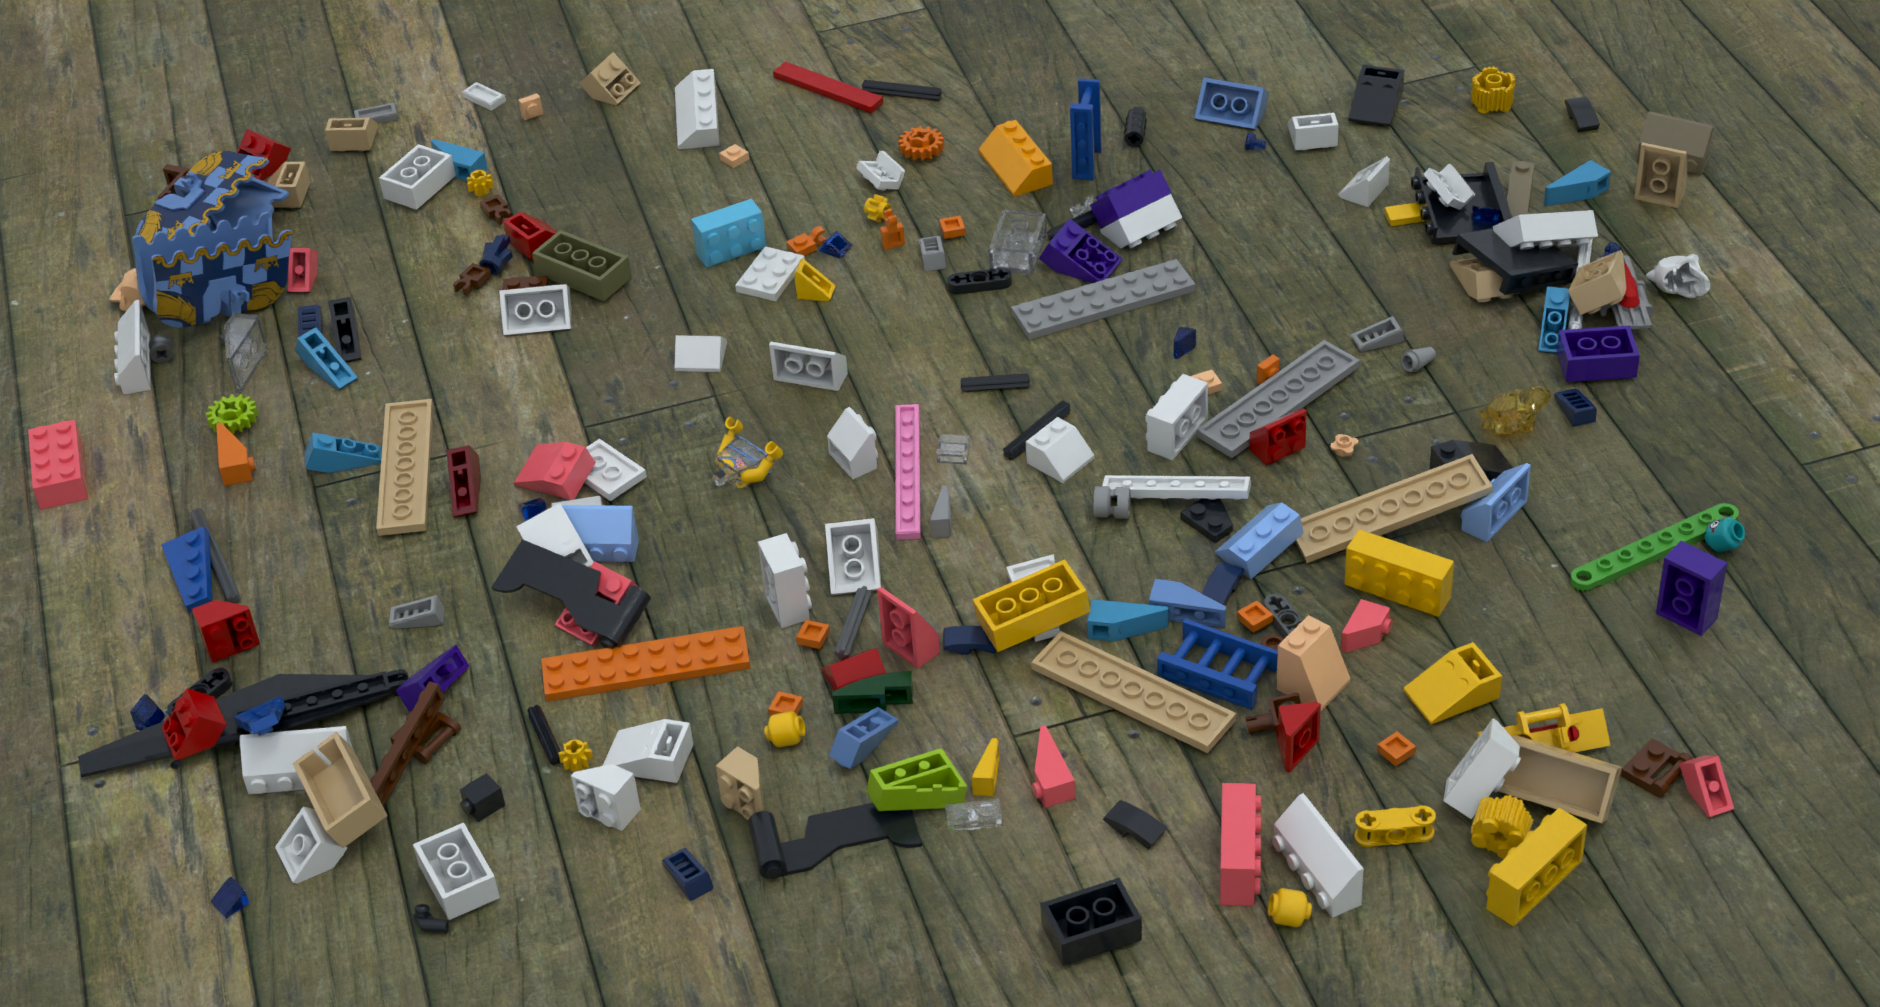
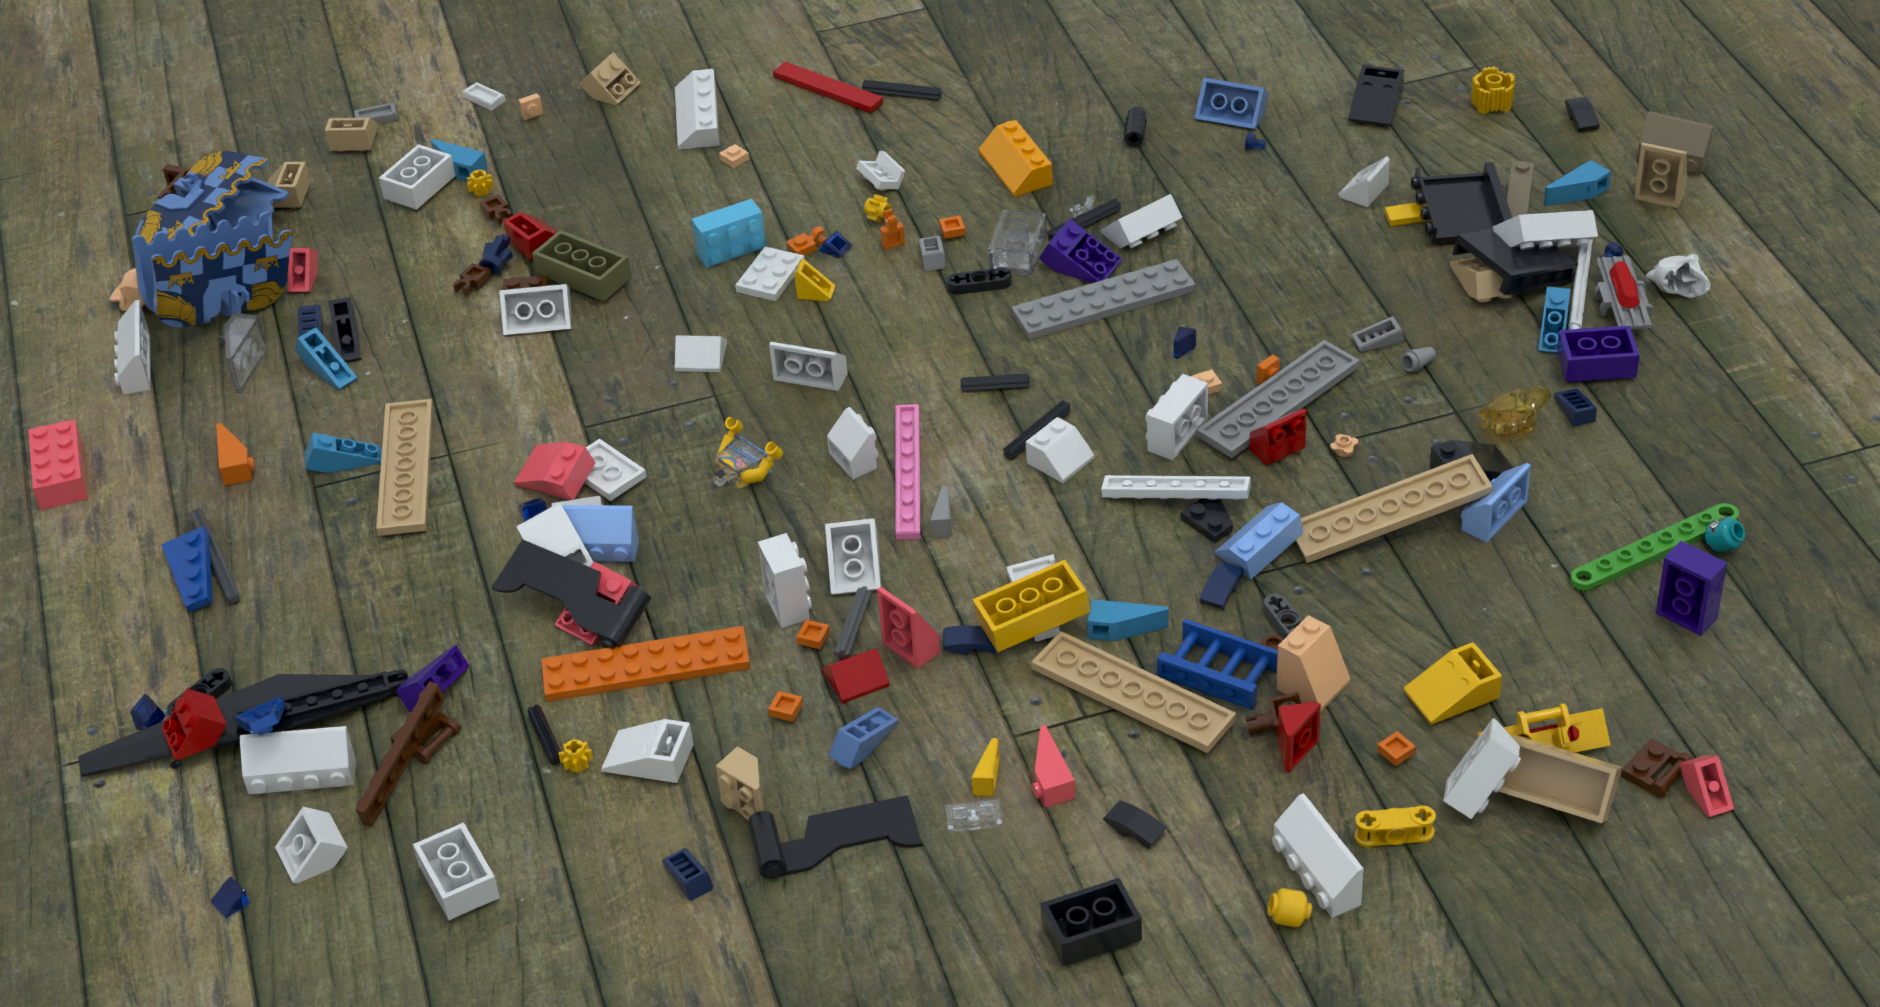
flat silver wheel [148,335,173,363] -> none
red slope [192,600,260,663] -> none
lime gear [206,394,259,434] -> none
red slope [237,129,291,181] -> none
tan piece [293,732,387,848] -> none
light grey slope [389,595,445,629] -> none
black arm [413,904,449,933] -> none
dark red slope [446,445,481,518] -> none
black brick [460,773,505,822] -> none
white slope [571,764,641,831] -> none
yellow head [764,711,806,748] -> none
dark green slope [832,671,913,714] -> none
lime wedge [866,748,967,811] -> none
orange gear [898,126,944,161] -> none
clear piece [936,434,970,465] -> none
blue fence [1070,78,1102,181] -> none
dark purple brick [1090,169,1172,228] -> none
light grey wheel [1094,486,1131,519] -> none
medium blue slope [1149,579,1226,628] -> none
coral brick [1220,783,1261,906] -> none
orange plate [1237,601,1273,633] -> none
white slope [1288,113,1338,150] -> none
coral slope [1341,599,1393,652] -> none
yellow brick [1345,529,1454,617] -> none
white bracket [1424,164,1475,210] -> none
yellow brick [1471,795,1534,859] -> none
clear blue slope [1472,206,1500,223] -> none
yellow brick [1486,808,1587,927] -> none
tan slope [1568,250,1627,315] -> none

